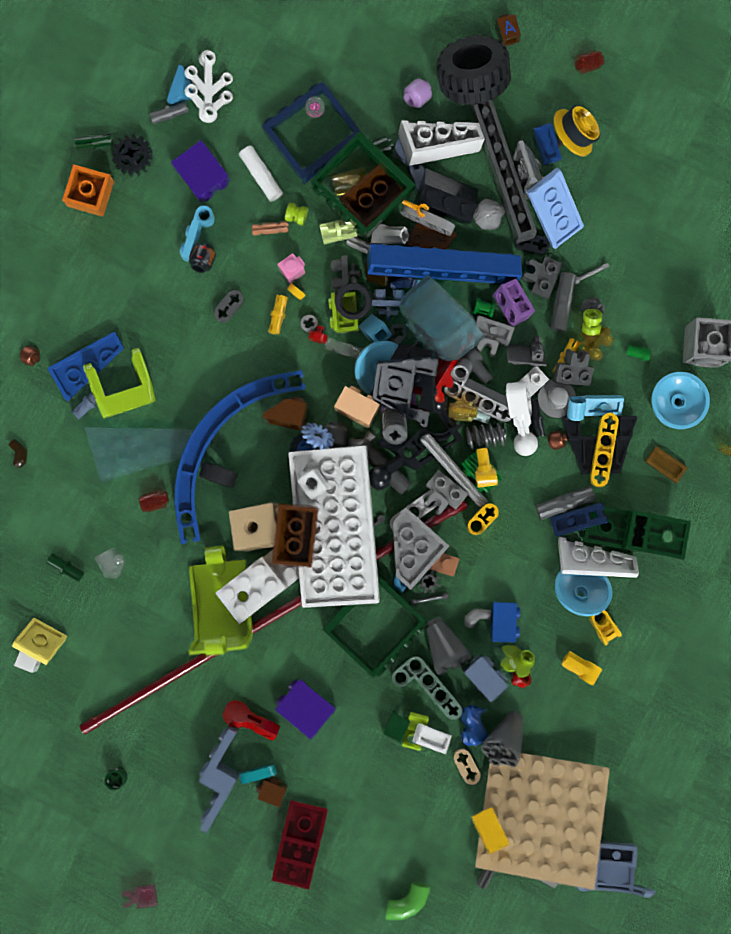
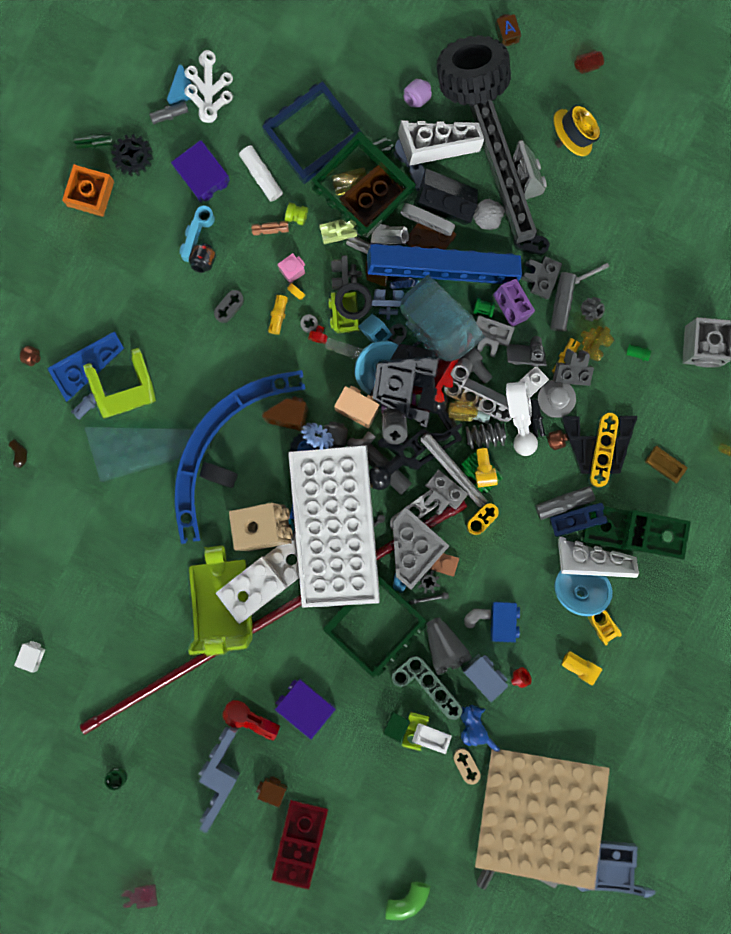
light yellow tile [12,618,67,665] -> none
dark green axle [46,553,84,582] -> none
clear brick [94,548,126,579] -> none
clear red brick [139,489,169,513] -> none
teal beam [239,764,277,784] -> none
reddish brown slope [272,504,318,568] -> none
white brick [297,468,330,500] -> none
clear tile [306,97,325,117] -> none
light orange hand [402,199,429,217] -> none
yellow hinge [471,807,510,854] -> none
dark grey cone [481,711,524,767] -> none
lime plate [500,645,535,678] -> none
light blue tile [526,168,584,249] -> none
blue plate [533,123,562,166] -> none
medium azure plate [567,395,624,421] -> none
lime wheel [581,309,603,336] -> none
medium azure dish [651,372,710,429] -> none

